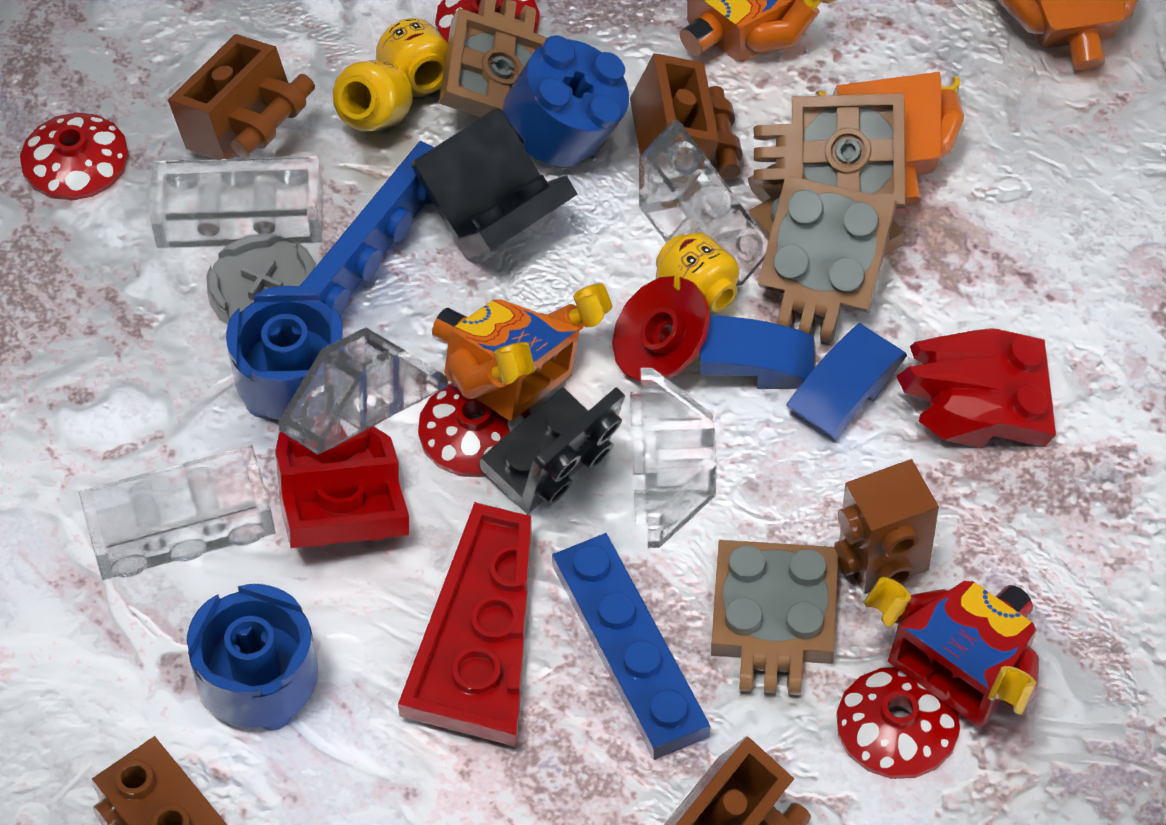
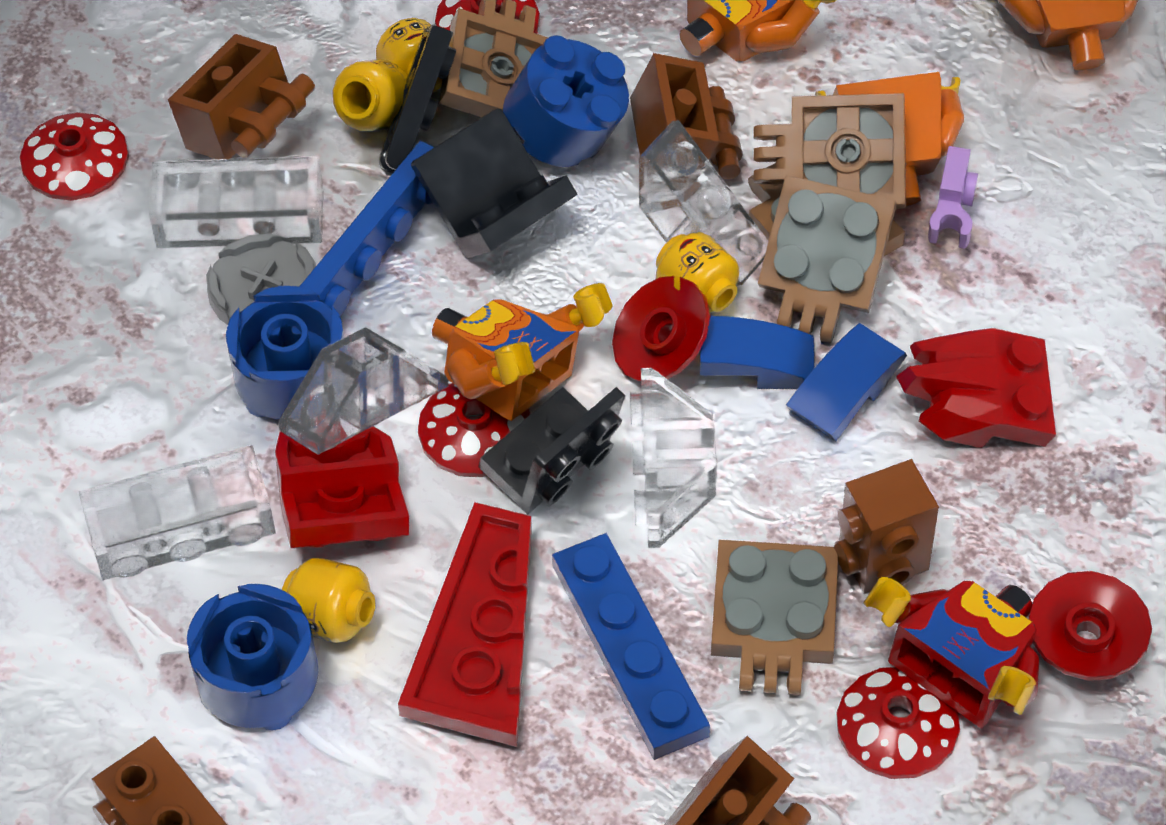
none -> yellow head [282,558,375,643]
none -> black hinge [379,25,456,172]
none -> lavender plate [928,146,978,249]
none -> red dish [1028,571,1152,681]

